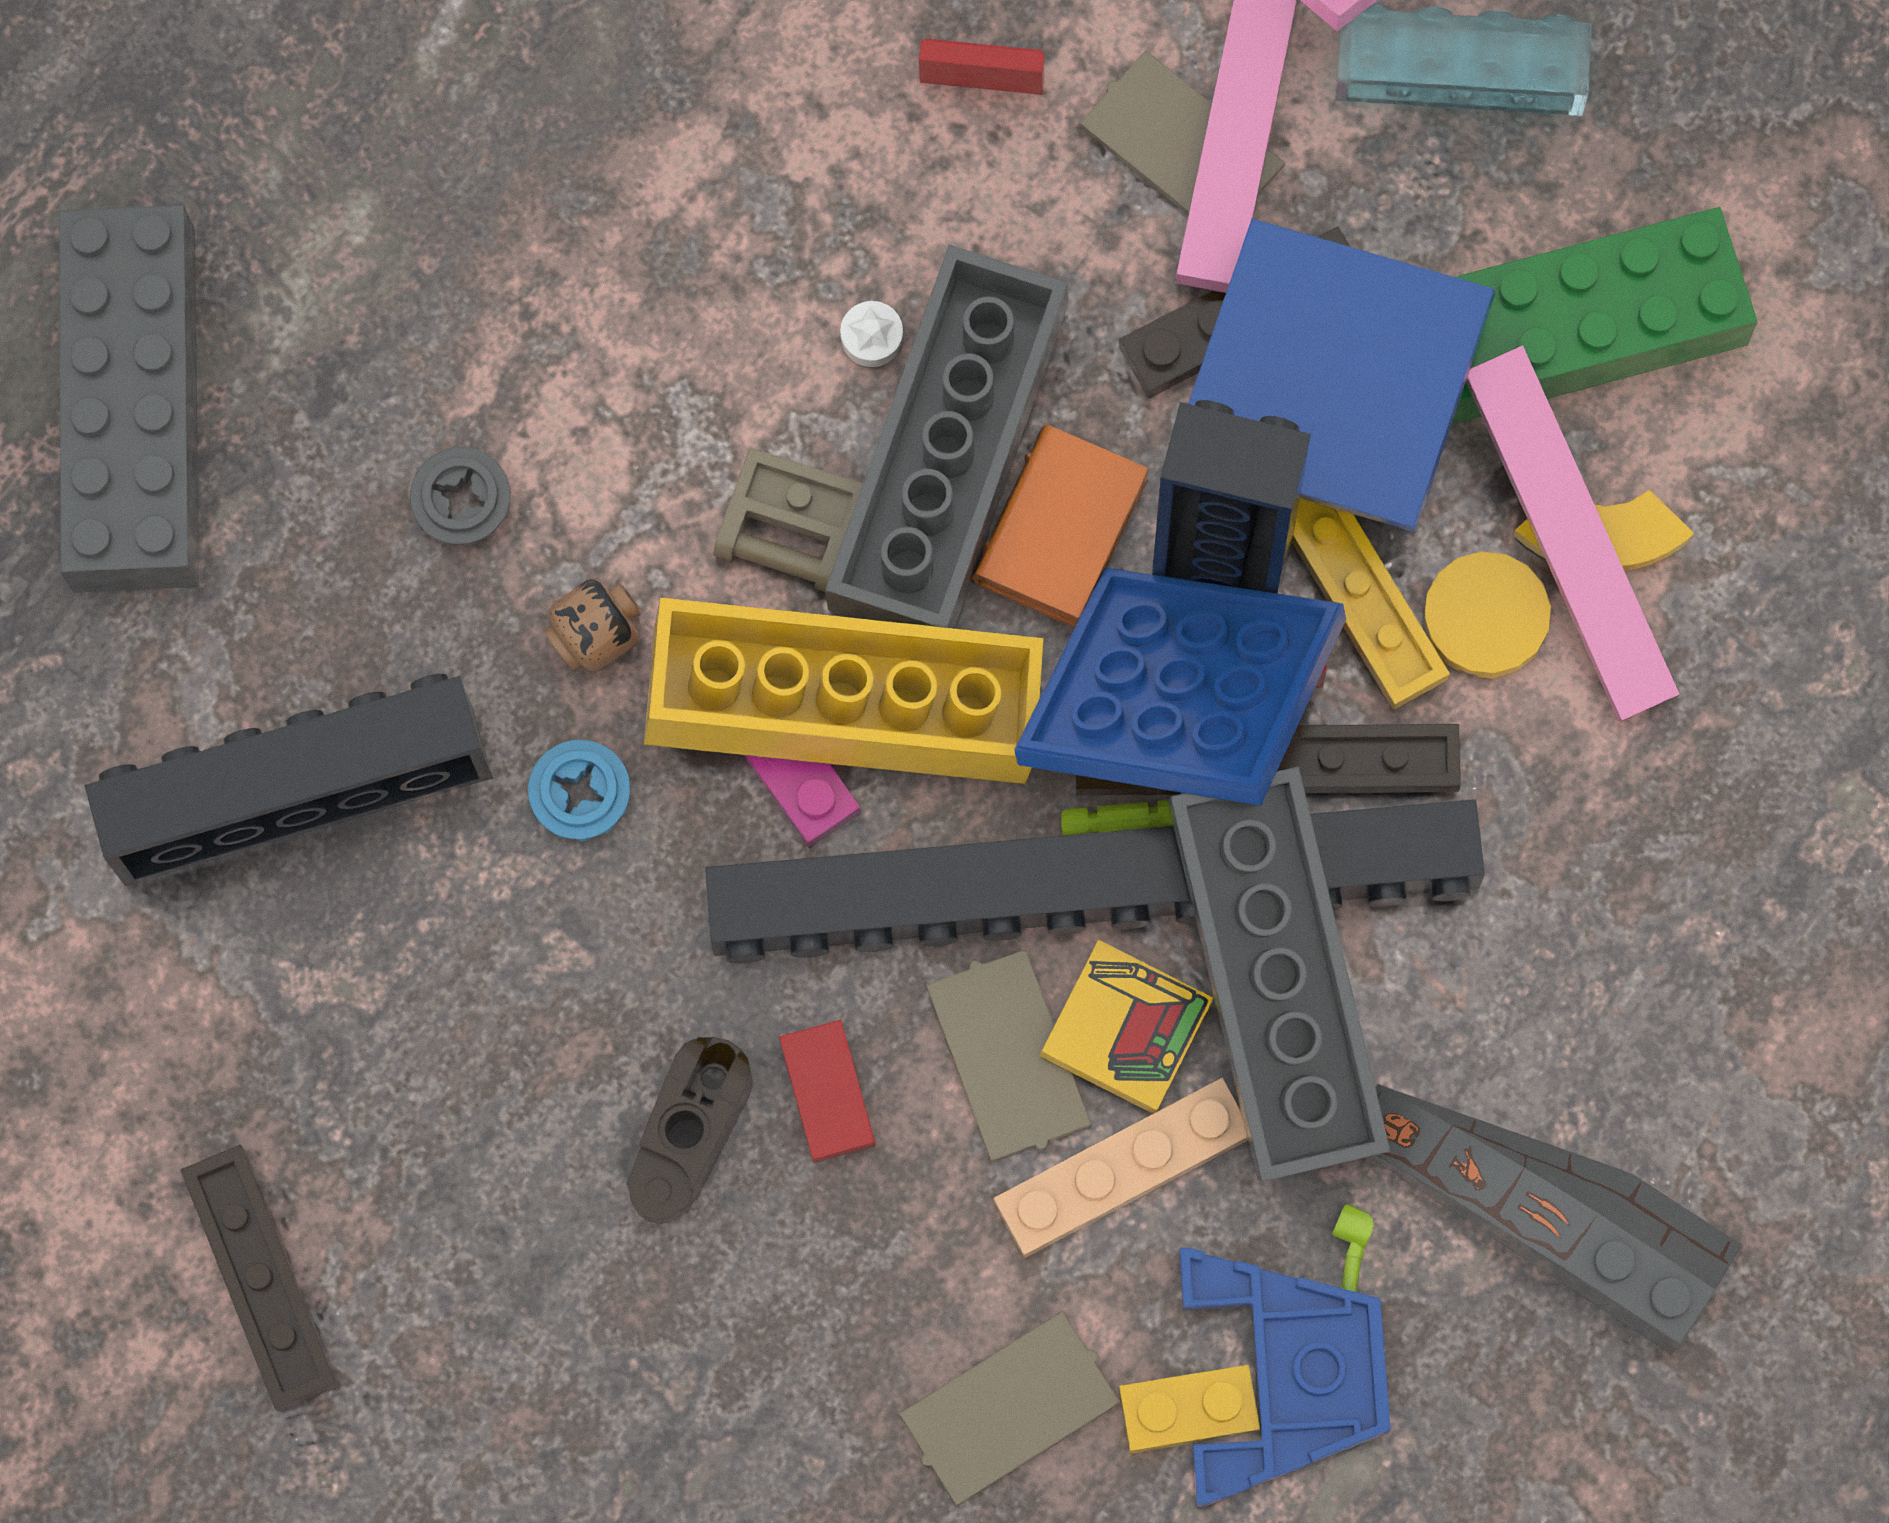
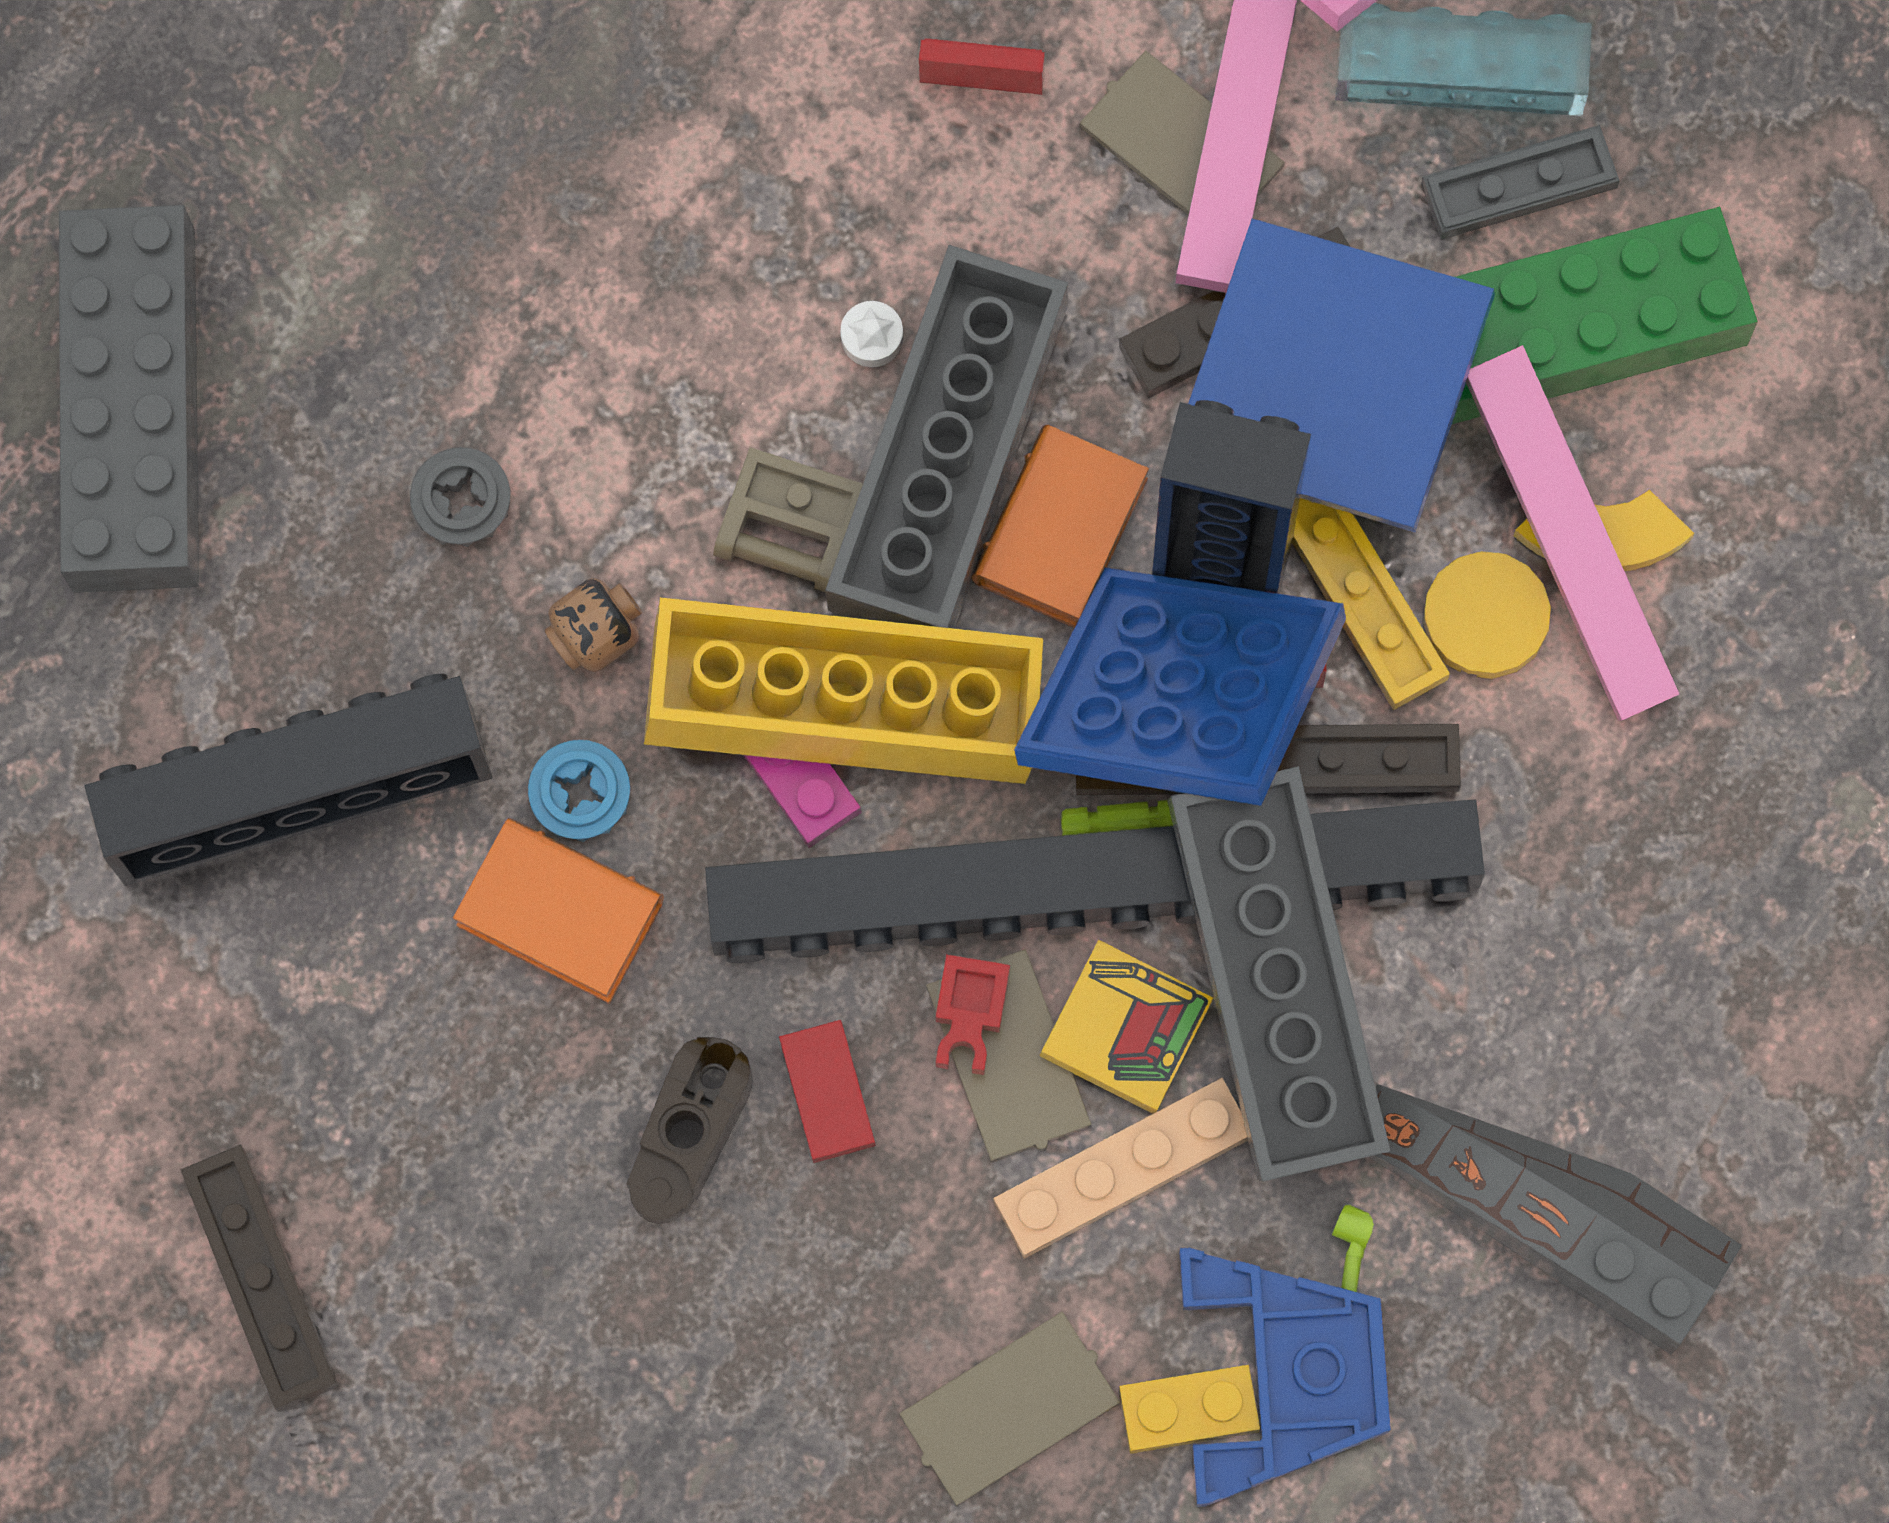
none -> orange piece [453,818,664,1004]
none -> red plate [935,954,1010,1075]
none -> dark grey tile [1421,125,1620,240]

